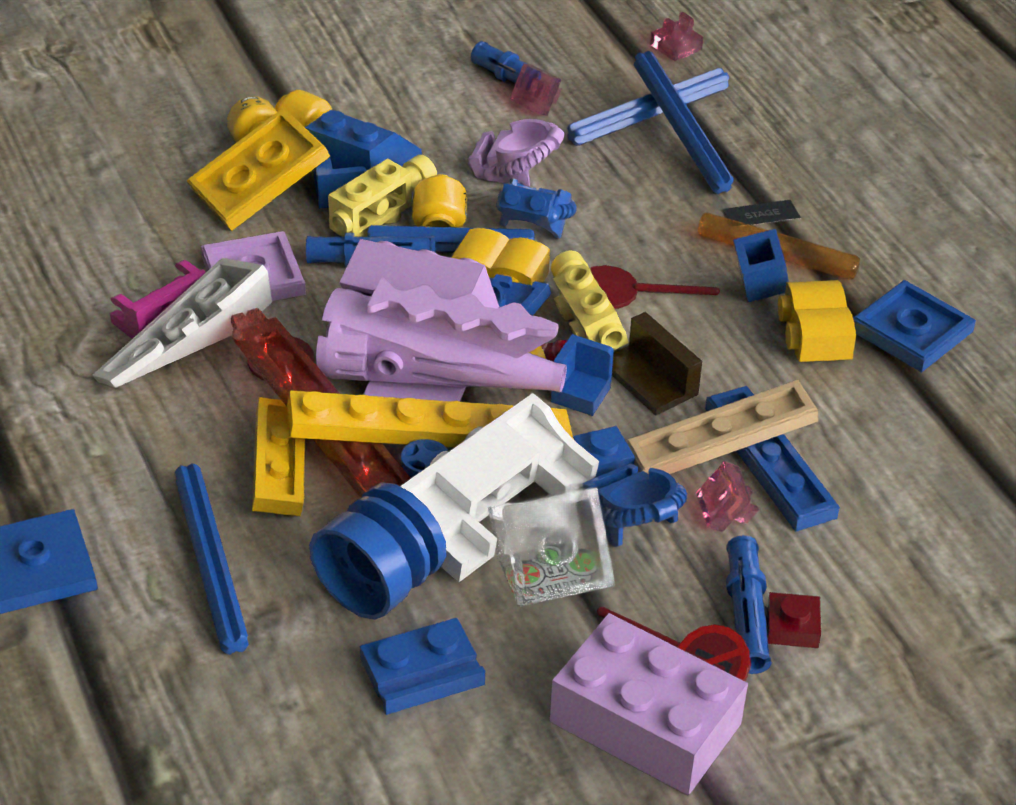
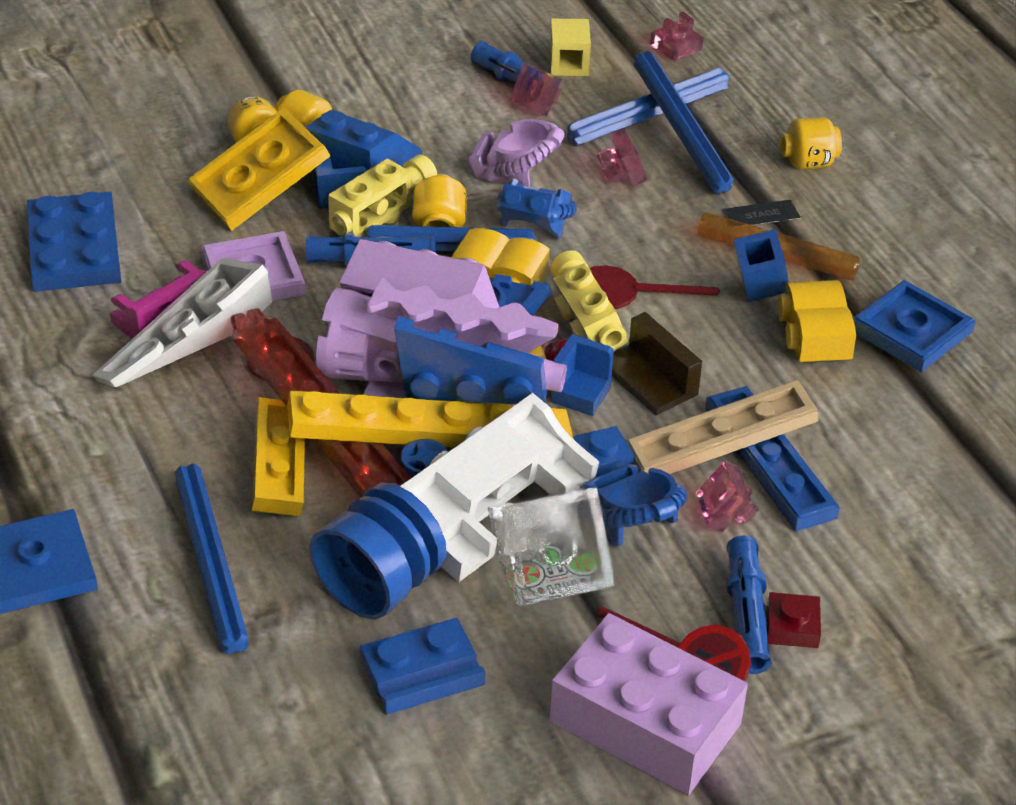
none -> blue plate [27,191,122,292]
none -> blue wing [394,316,547,404]
none -> light yellow brick [550,18,591,76]
none -> clear pink tile [597,128,647,187]
none -> yellow head [780,117,842,170]

